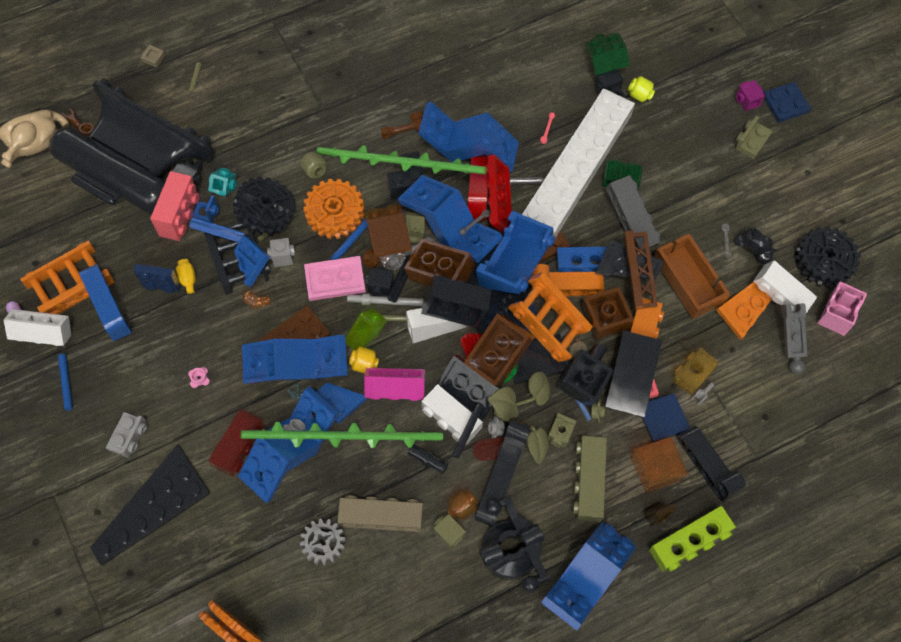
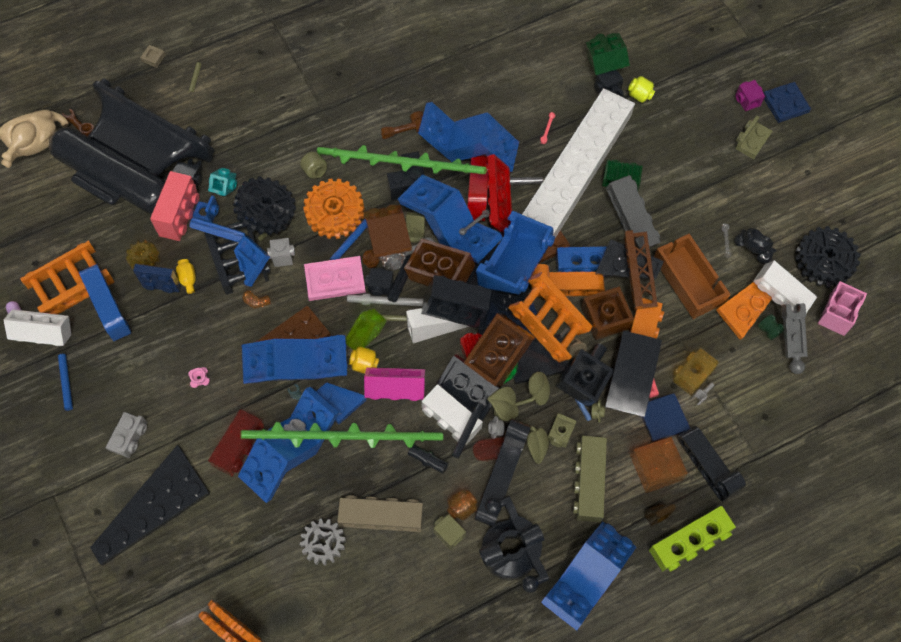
none -> clear yellow gear [126,240,159,269]
none -> clear green wheel [758,314,784,340]

